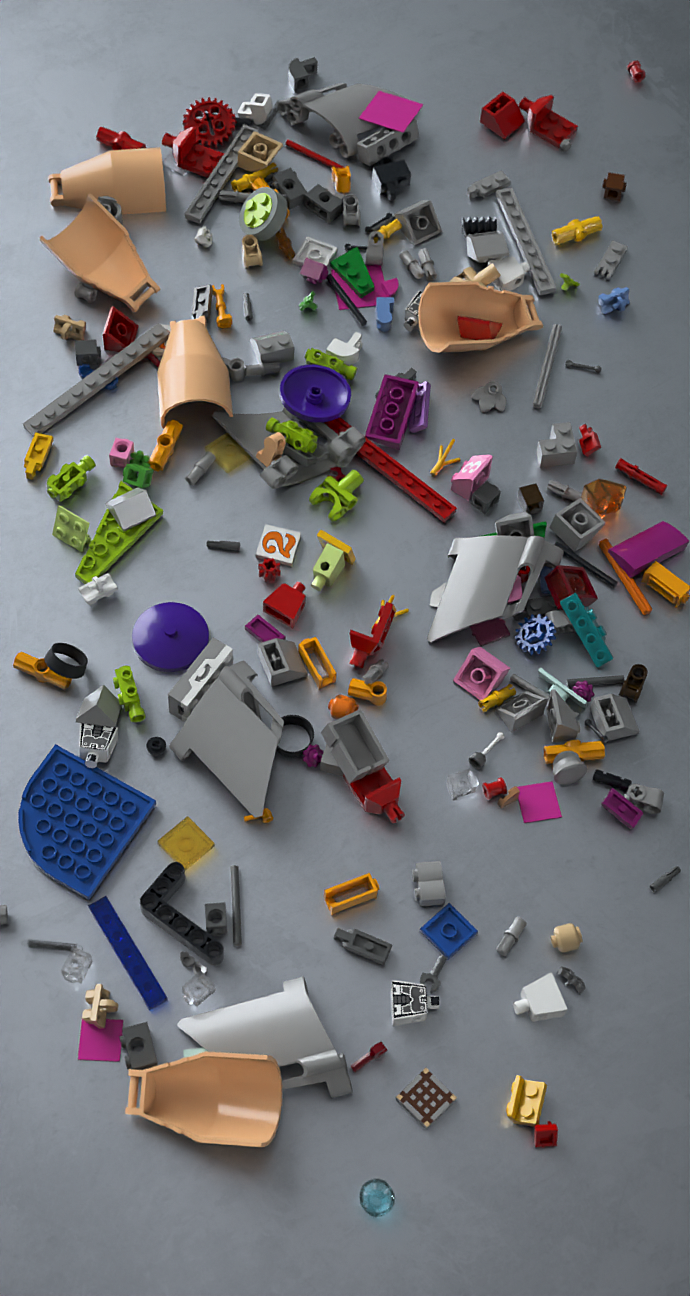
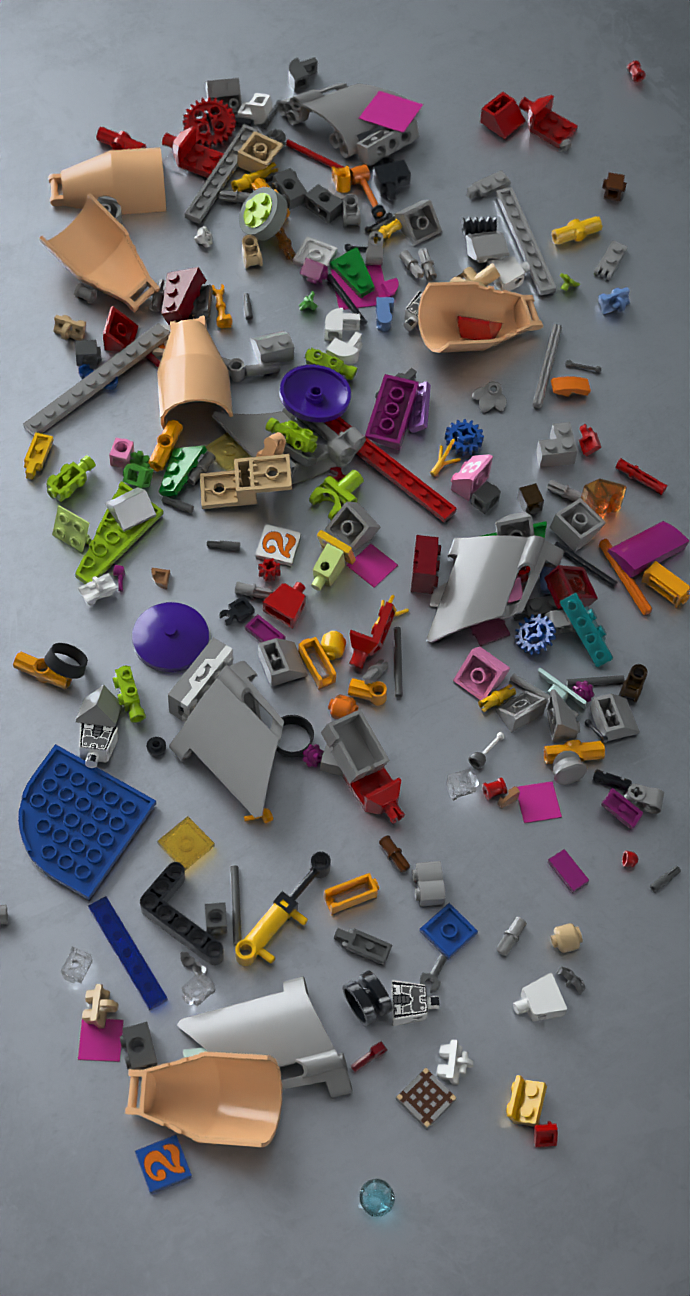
dark grey piece [21,939,83,952] -> none
none -> magenta hand [113,565,125,592]
none -> tile [135,1135,192,1194]
none -> light grey axle [149,279,166,312]
none -> medium nougat tile [151,568,170,589]
none -> green wing [158,445,207,496]
none -> dark red wedge [161,267,207,325]
none -> dark grey piece [162,496,194,514]
none -> tan bracket [200,454,292,509]
none -> light grey slope [205,78,242,114]
none -> black plate [219,596,255,626]
none -> light grey axle [235,582,273,599]
none -> yellow piece [235,851,331,966]
none -> dark grey gear [267,129,286,149]
none -> yellow head [320,631,346,661]
none -> white brick [324,308,360,341]
none -> light grey slope [325,502,381,552]
none -> black wheel [342,971,393,1026]
none -> dark pink piece [346,543,398,587]
none -> orange piece [350,164,386,219]
none -> reddish brown axle [379,835,410,873]
none -> dark grey piece [393,627,403,698]
none -> dark red wedge [410,535,441,594]
none -> white hips [437,1040,474,1085]
none -> blue gear [444,419,484,456]
none -> magenta tile [548,849,589,893]
none -> orange slope [551,376,591,397]
none -> red hinge [622,850,638,867]

